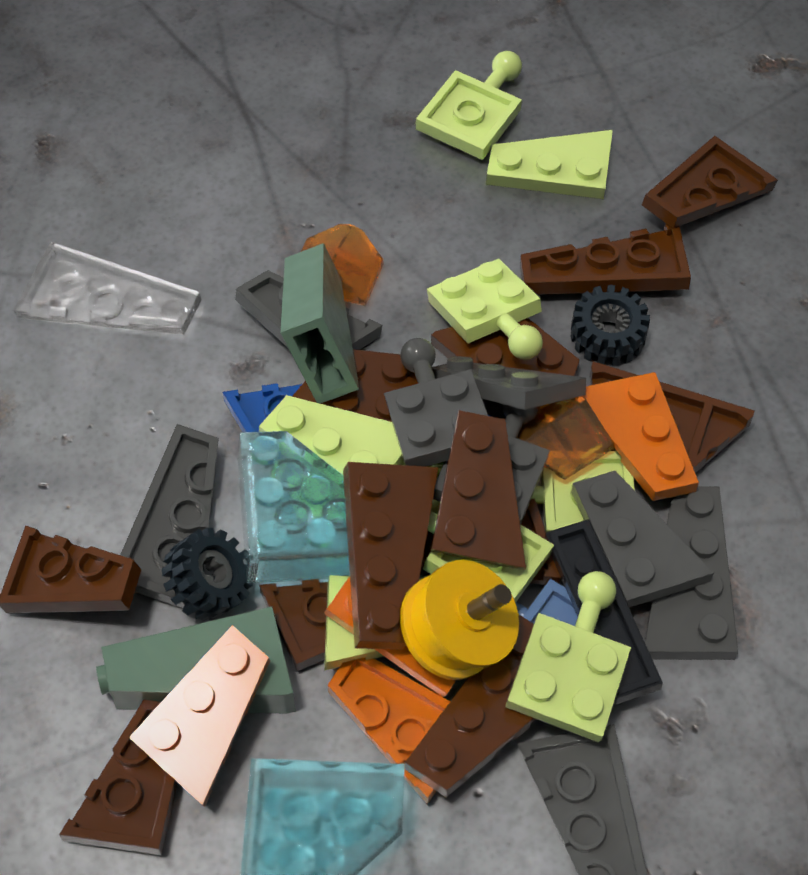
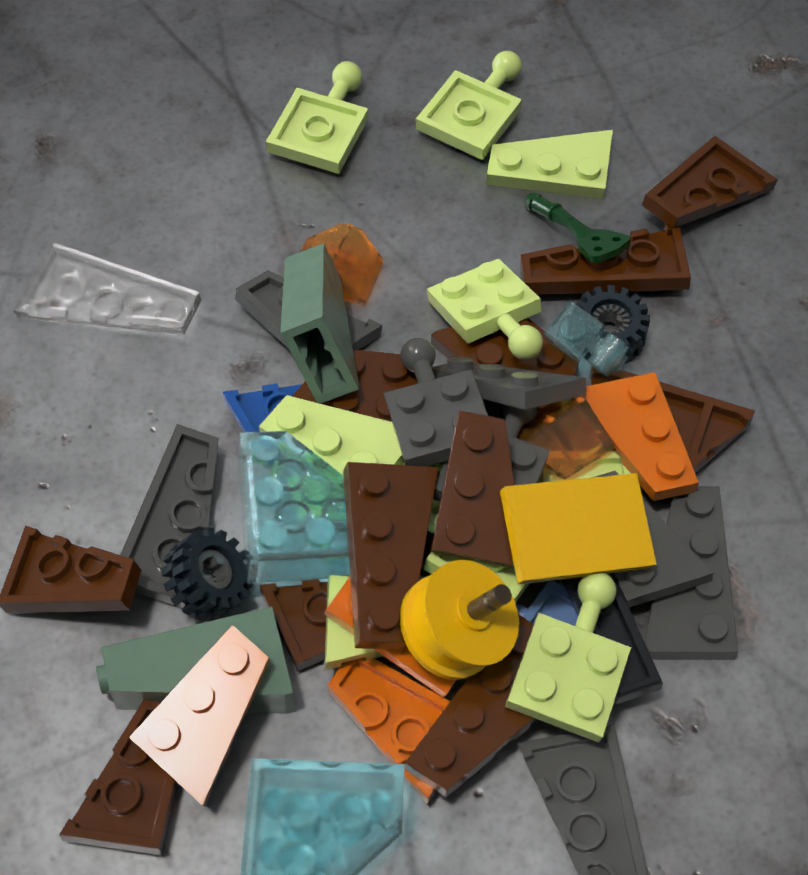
none -> yellowish green plate [266,61,368,174]
none -> yellow tile [500,473,657,584]
none -> dark green piece [525,193,630,263]
none -> clear light blue plate [543,301,630,377]

